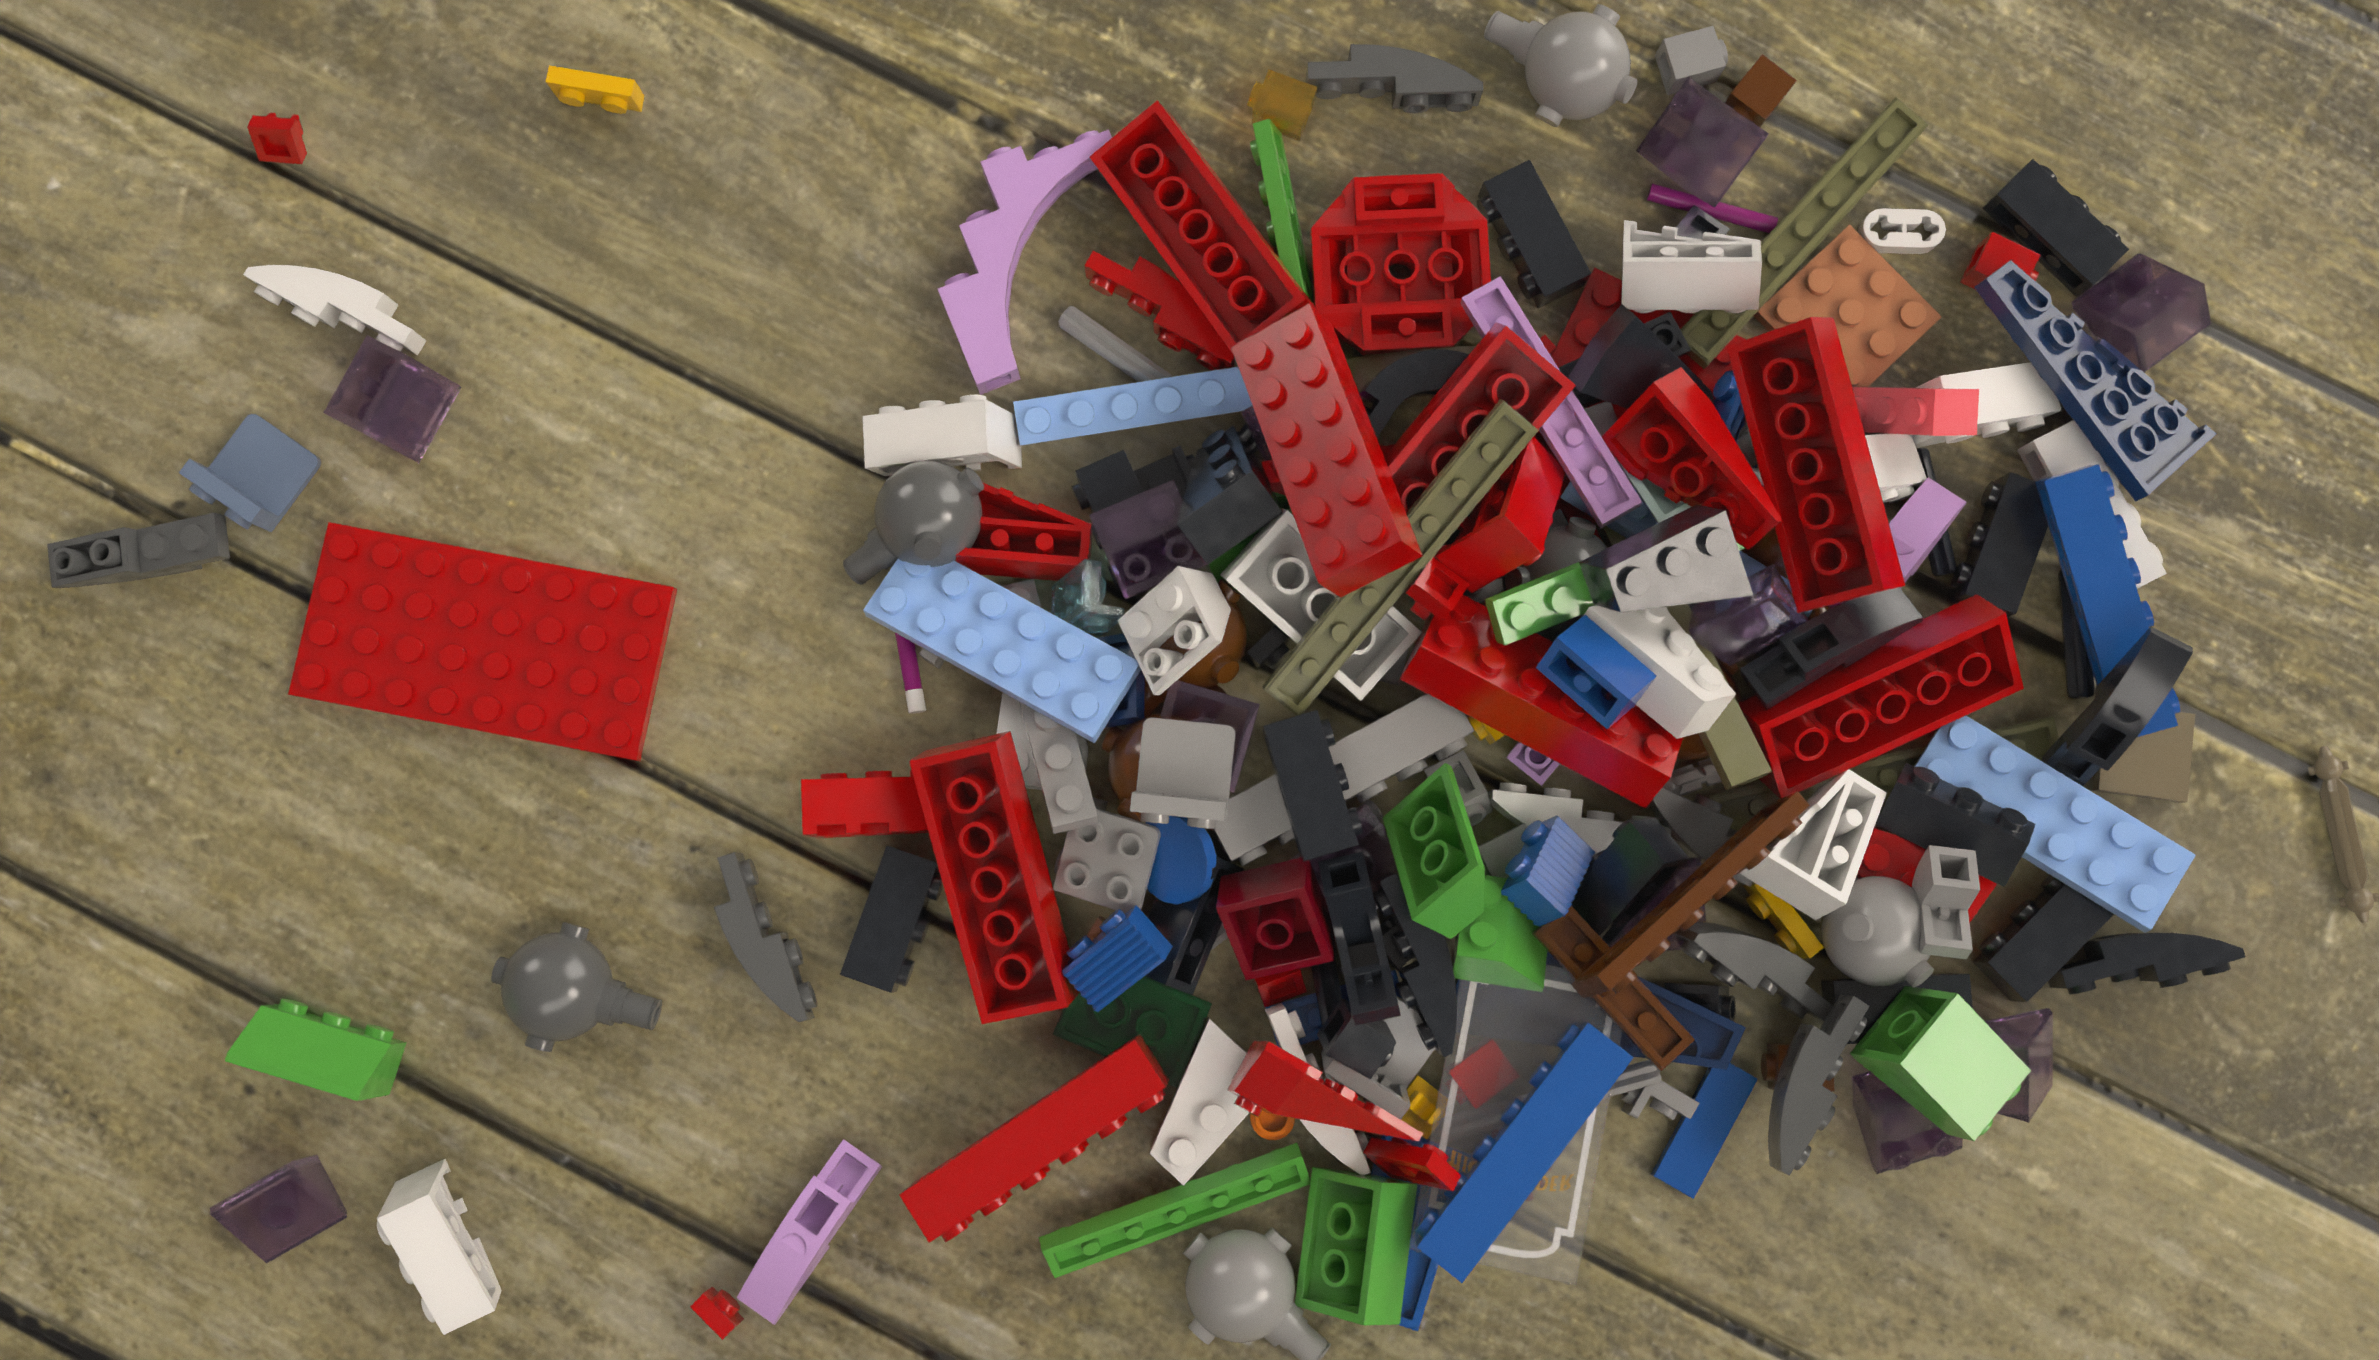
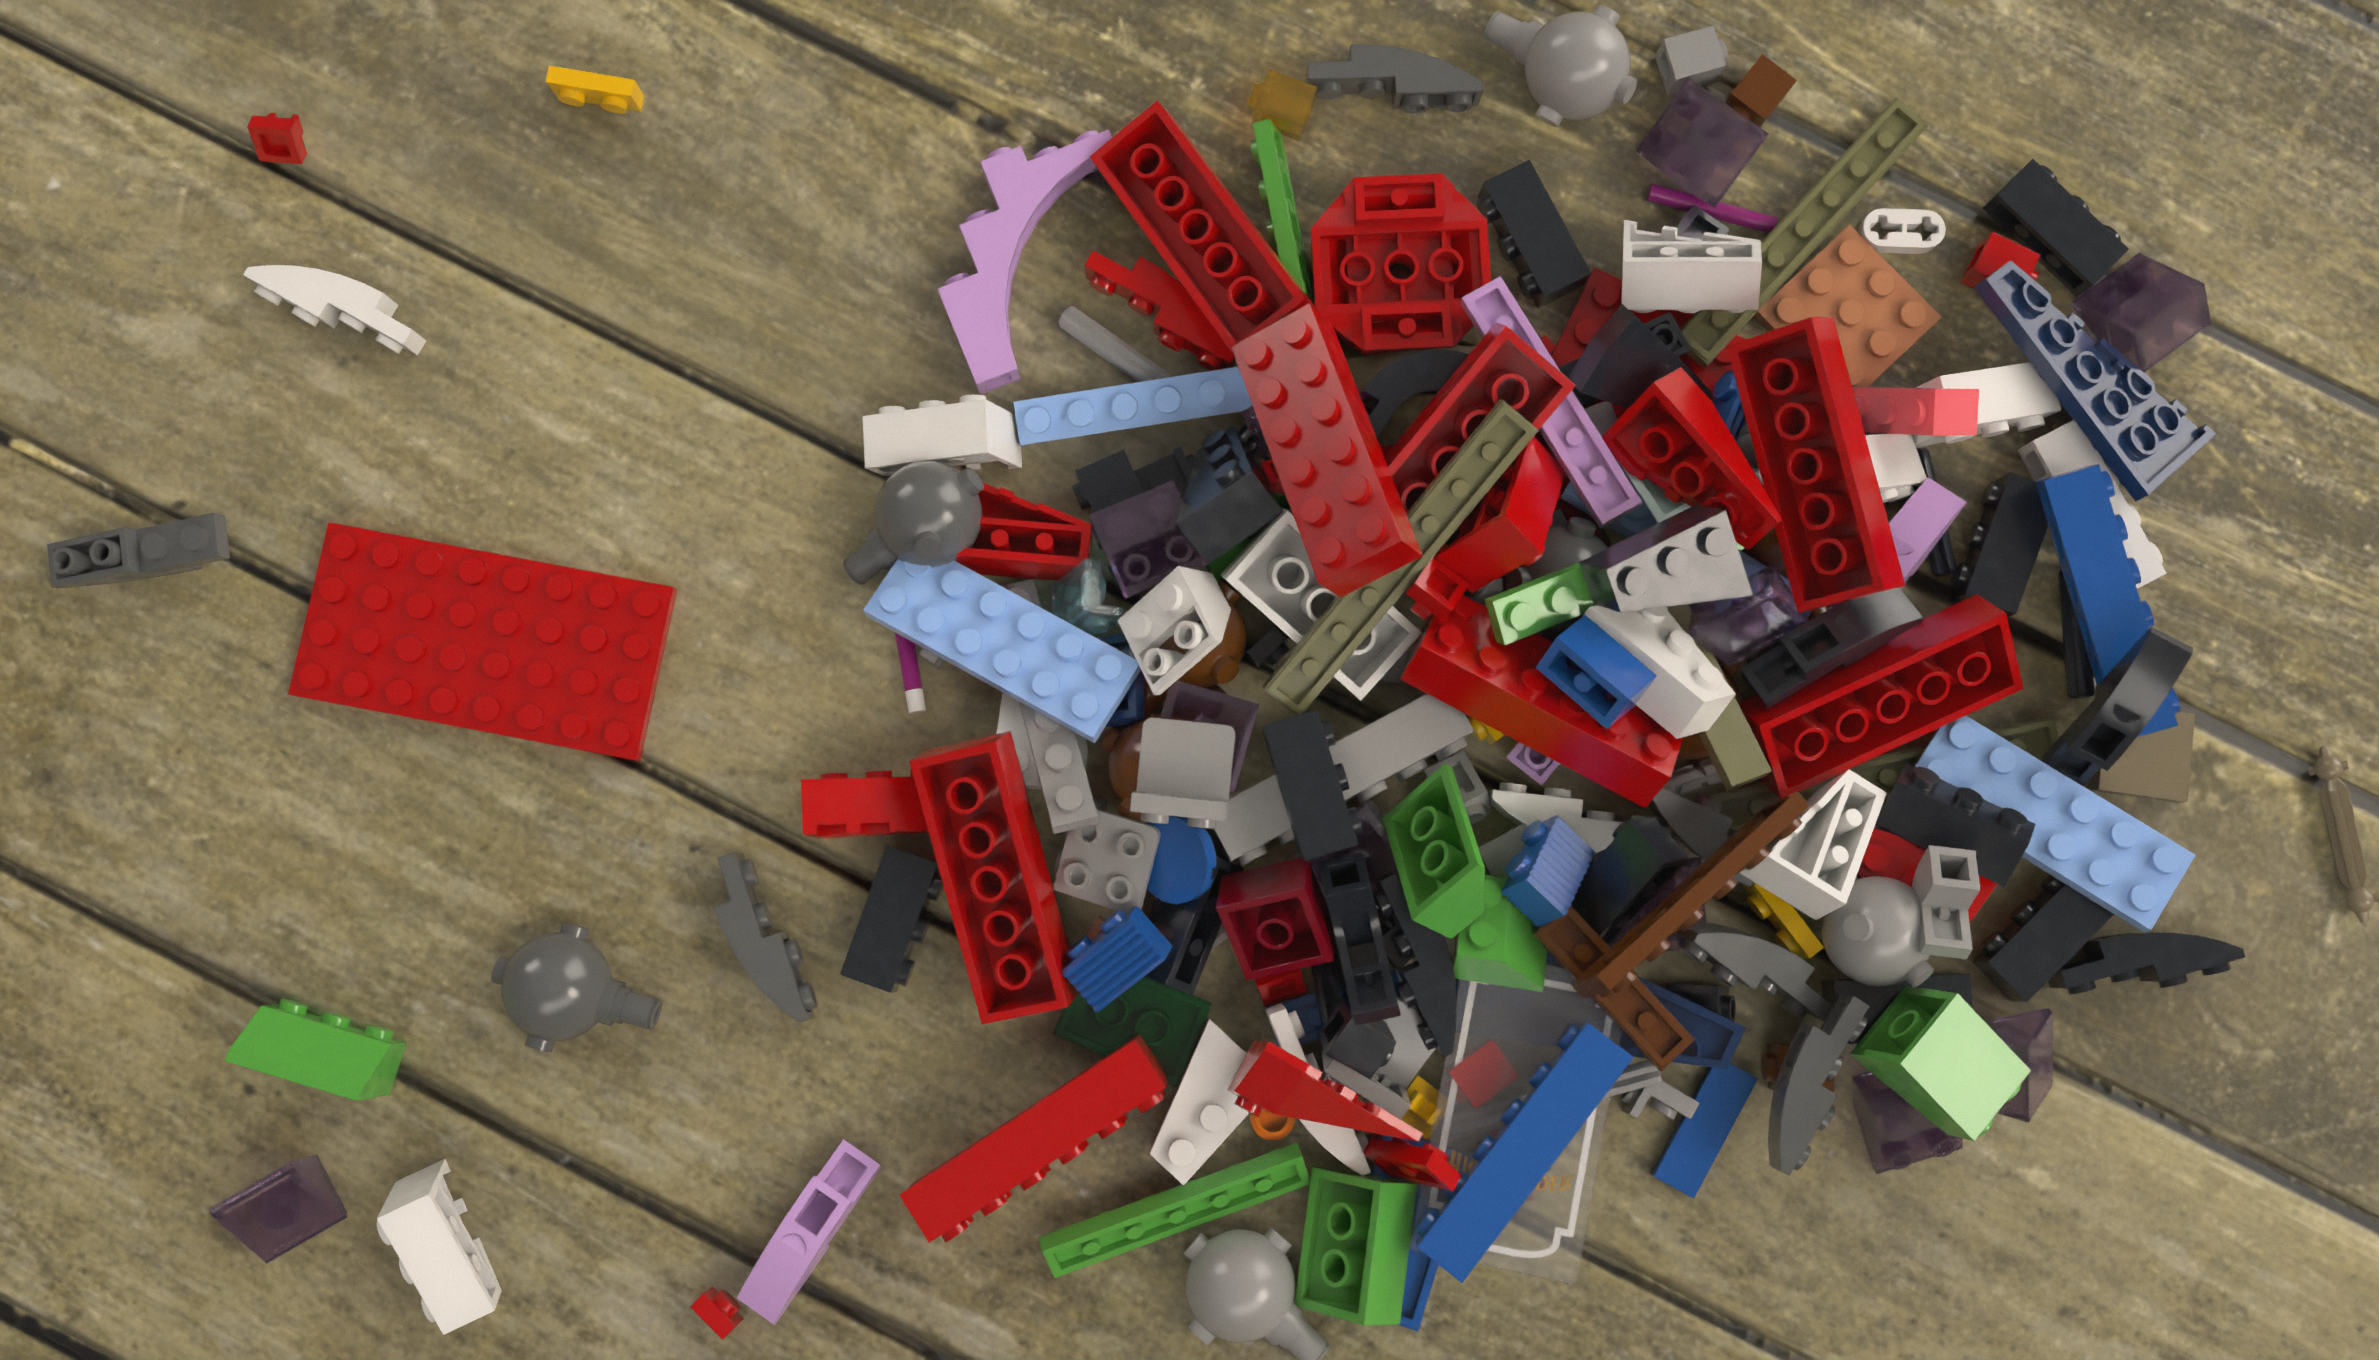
sand blue bracket [179,414,321,532] -> none
clear purple slope [323,335,462,463] -> none

